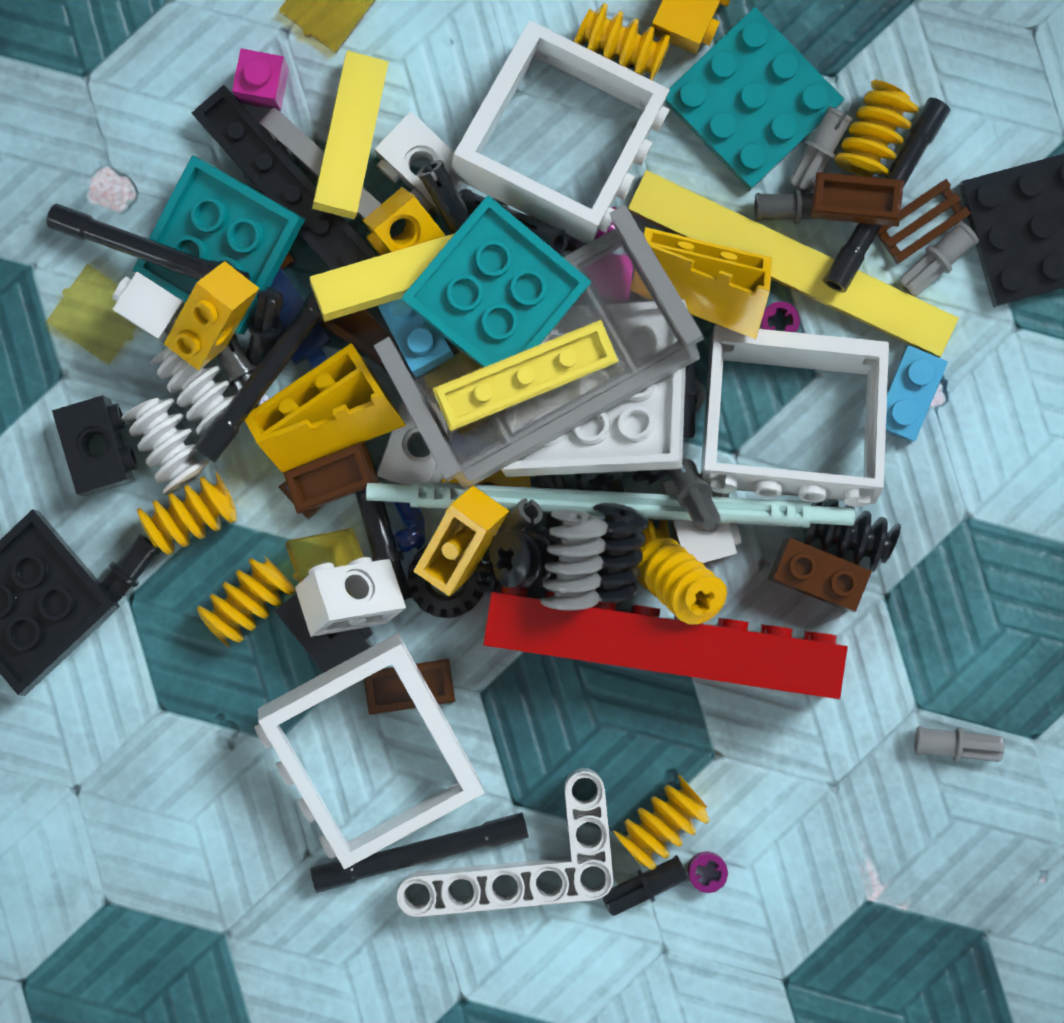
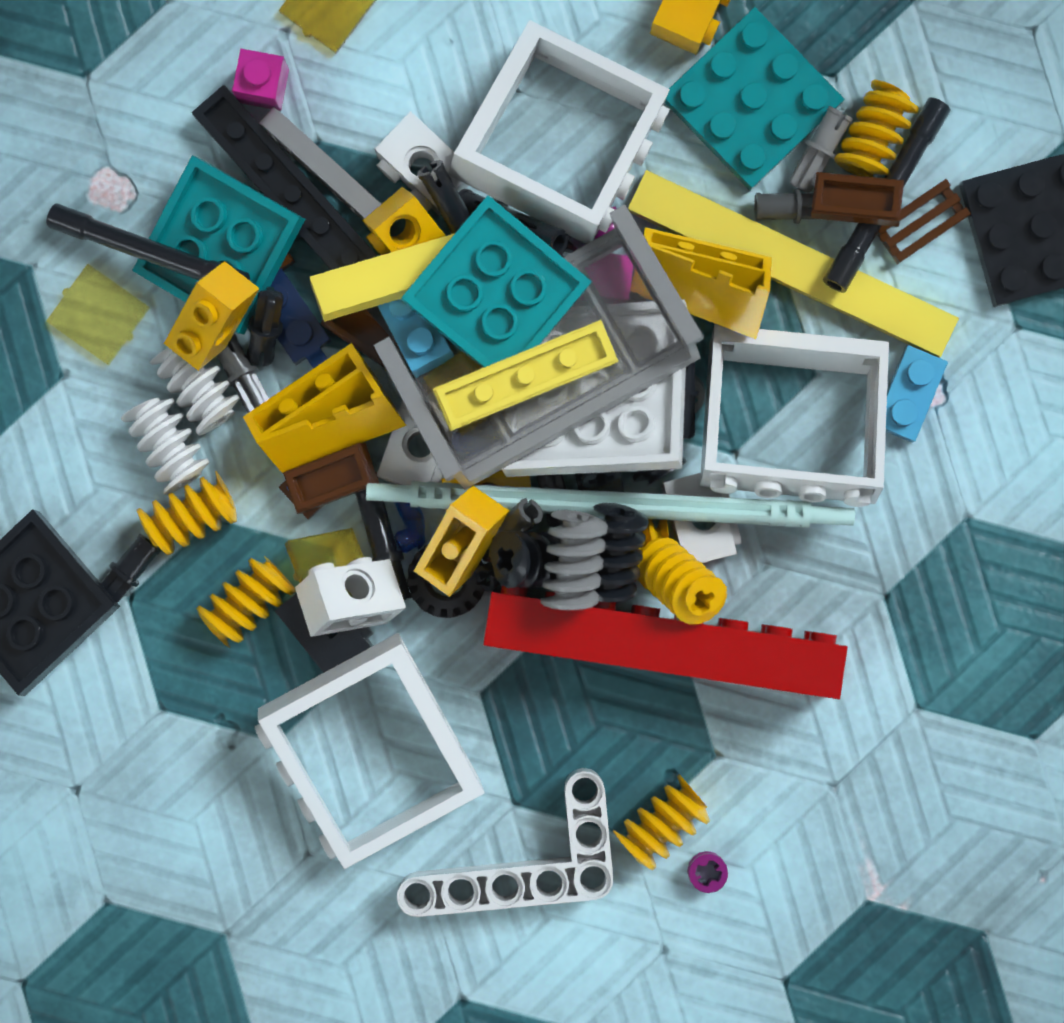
black brick [52,395,138,497] -> none
white brick [112,272,185,343] -> none
black piece [194,271,327,463] -> none
black piece [310,812,529,893] -> none
light yellow tile [312,50,389,220] -> none
reddish brown tile [364,658,456,715] -> none
yellow piece [574,2,670,81] -> none
black axle [603,855,690,916] -> none
dark grey axle [669,459,720,532] -> none
magenta bush [760,301,800,333] -> none
reddish brown brick [768,538,872,612] -> none
black piece [803,499,901,573] -> none
light grey axle [899,222,979,297] -> none
light grey axle [914,726,1004,762] -> none

